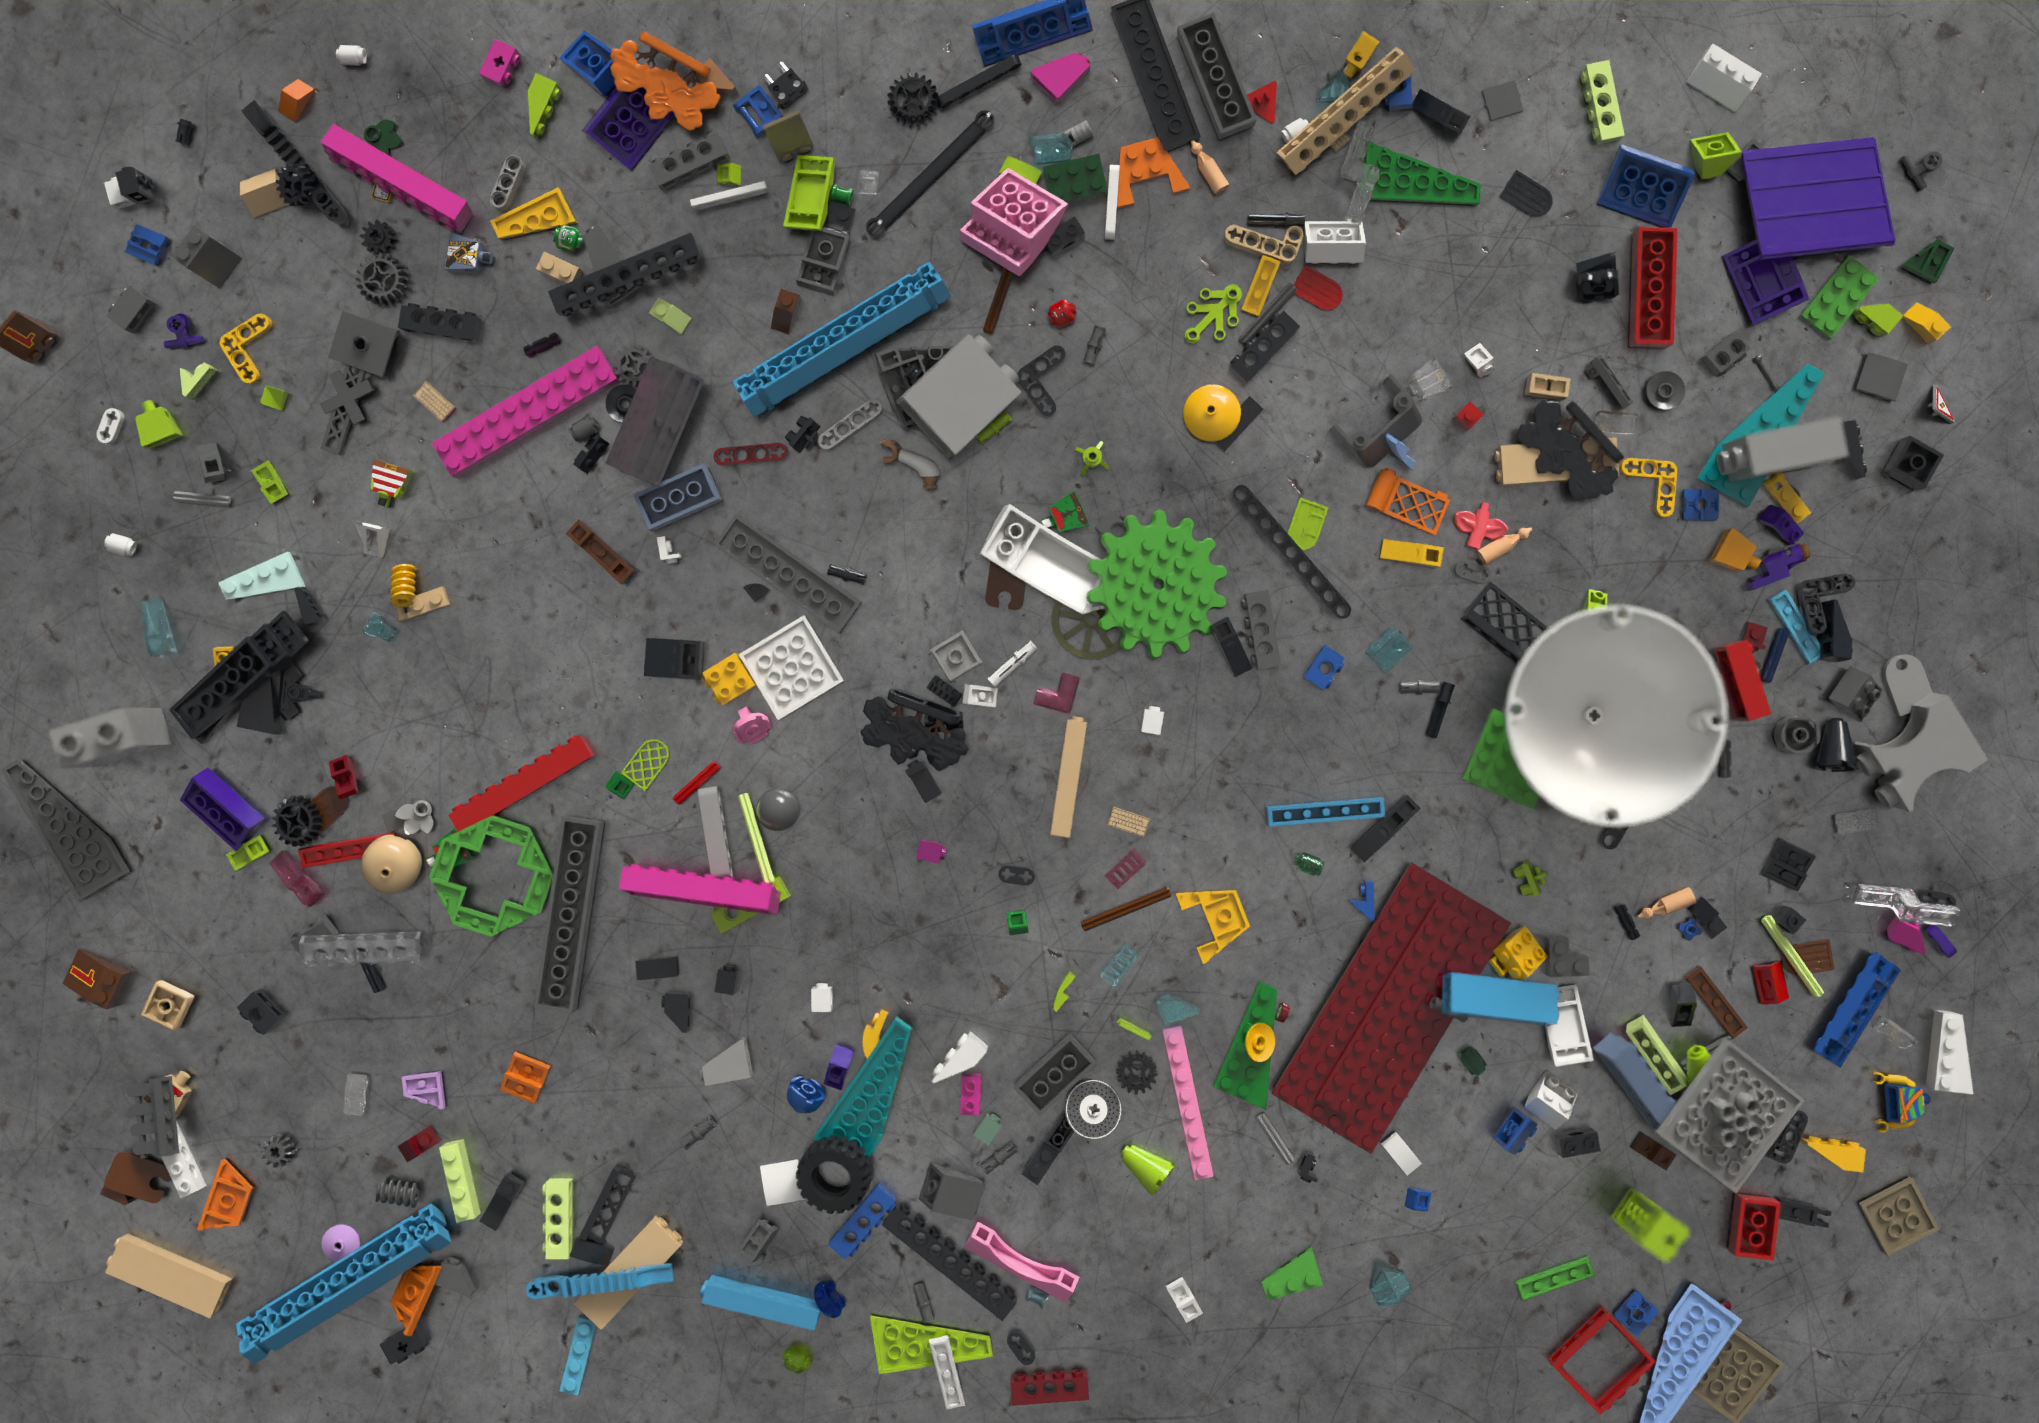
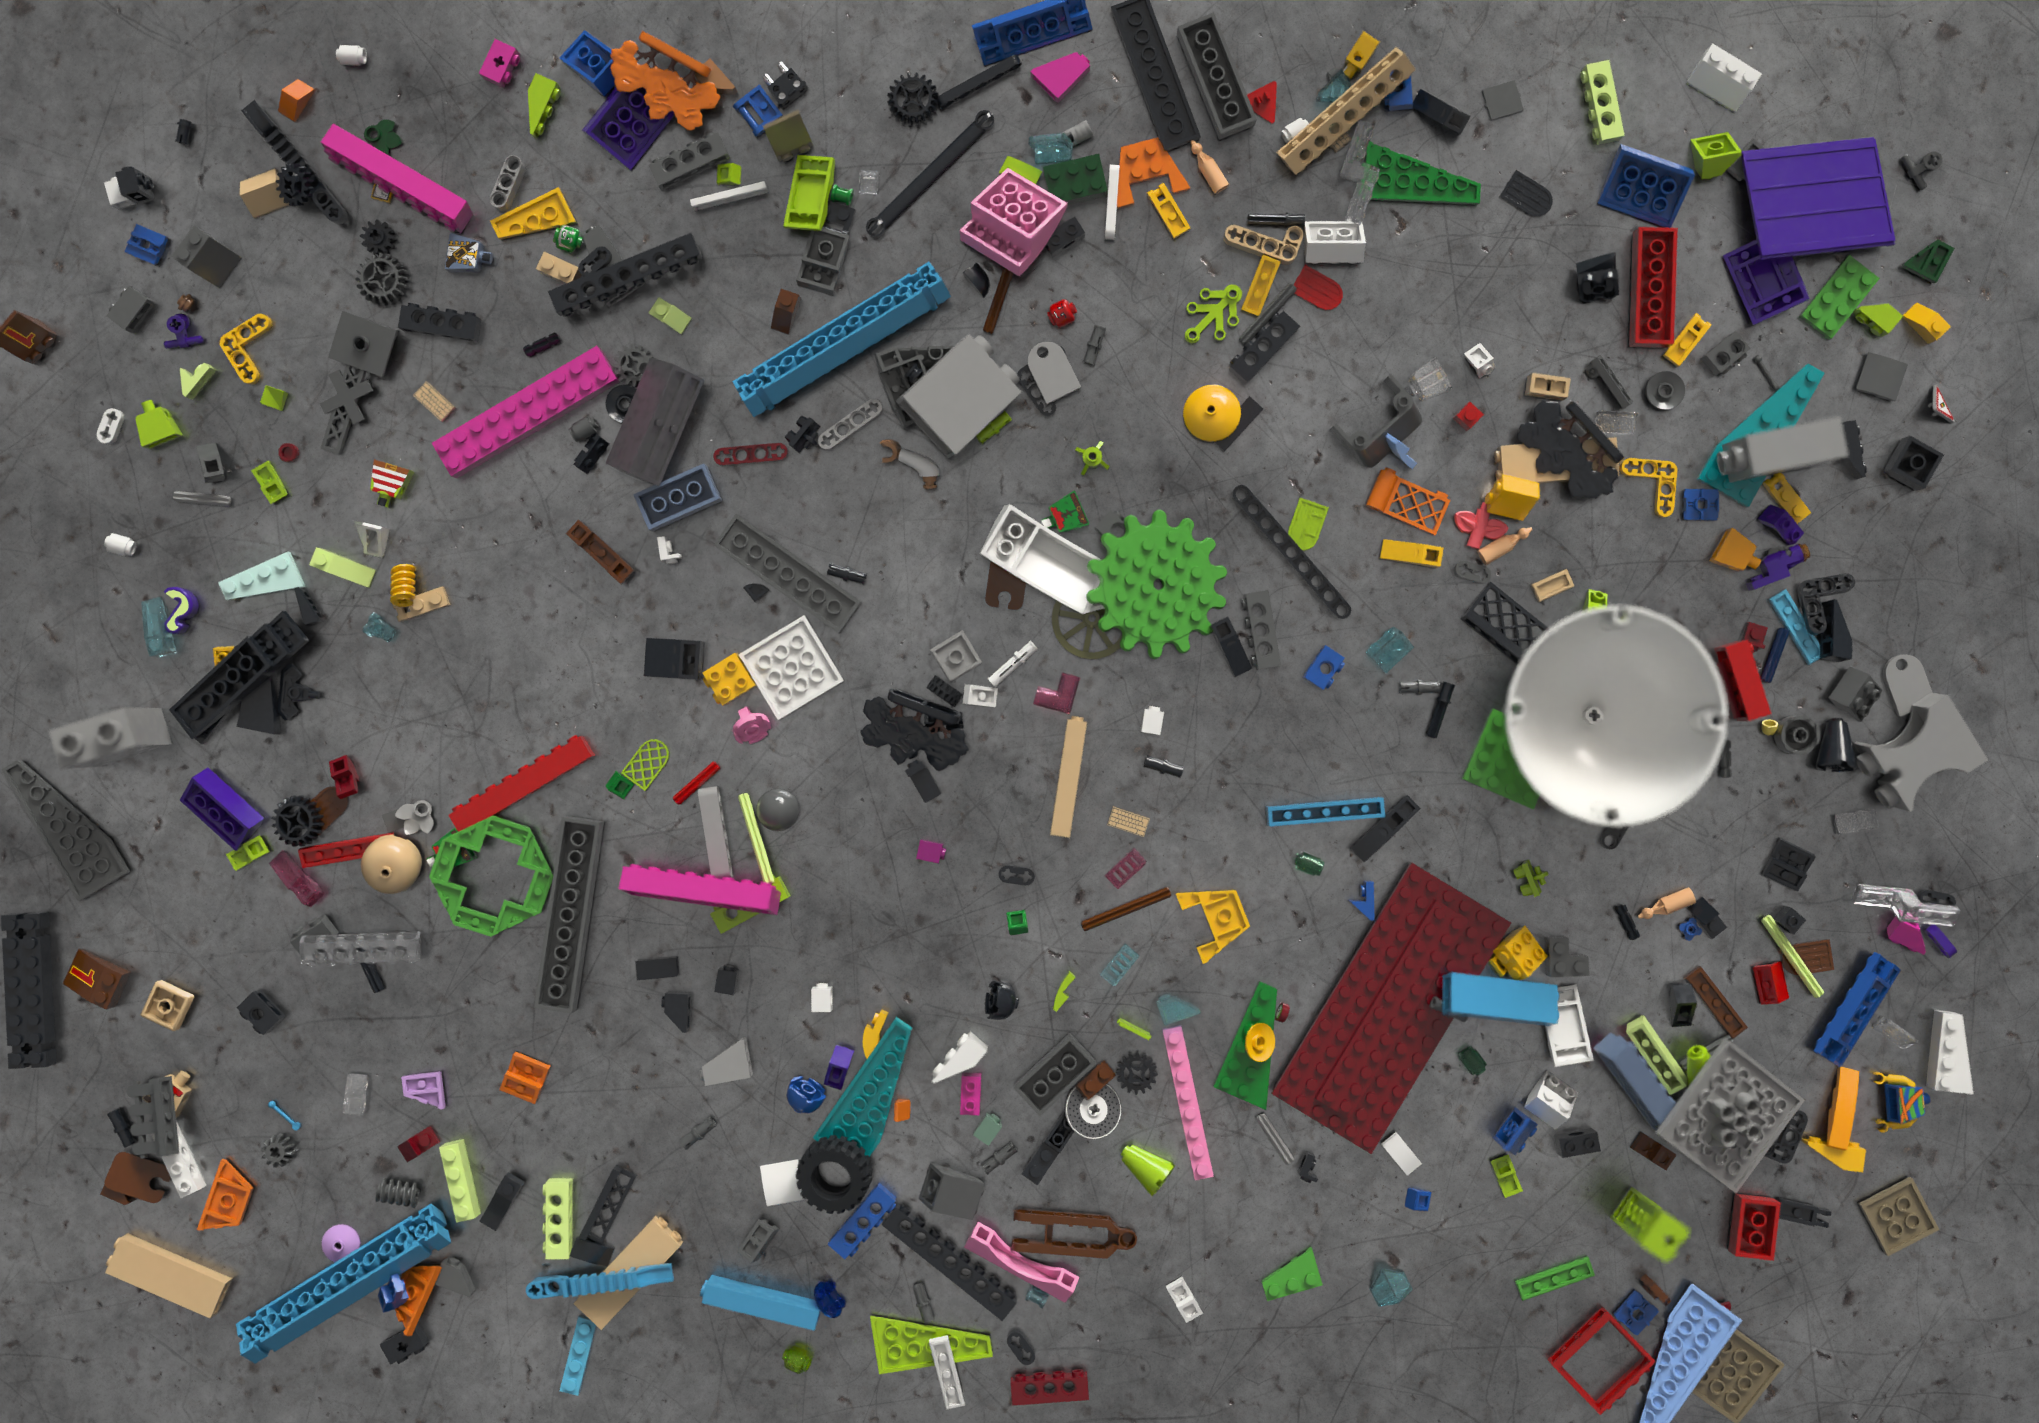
none -> black brick [1,912,57,1069]
none -> black pin [107,1108,136,1148]
none -> dark purple animal [164,587,199,634]
none -> medium nougat plate [177,294,195,312]
none -> dark azure hinge [268,1101,301,1130]
none -> dark red tile [278,443,299,463]
none -> yellowish green slope [309,547,376,588]
none -> blue brick [378,1273,409,1313]
none -> black beam [578,246,612,276]
none -> orange slope [894,1099,911,1122]
none -> black brick [963,263,990,298]
none -> black cylinder [985,981,1019,1020]
none -> reddish brown piece [1011,1209,1137,1259]
none -> light grey tile [1028,342,1081,405]
none -> reddish brown plate [1075,1061,1116,1101]
none -> black pin [1143,755,1184,778]
none -> yellow plate [1147,183,1191,239]
none -> yellow brick [1485,475,1539,521]
none -> lime slope [1490,1154,1523,1198]
none -> tan tile [1531,569,1574,602]
none -> reddish brown wing [1640,1274,1671,1306]
none -> yellow plate [1662,313,1711,367]
none -> light yellow hinge [1761,720,1778,736]
none -> light orange slope [1827,1067,1859,1151]

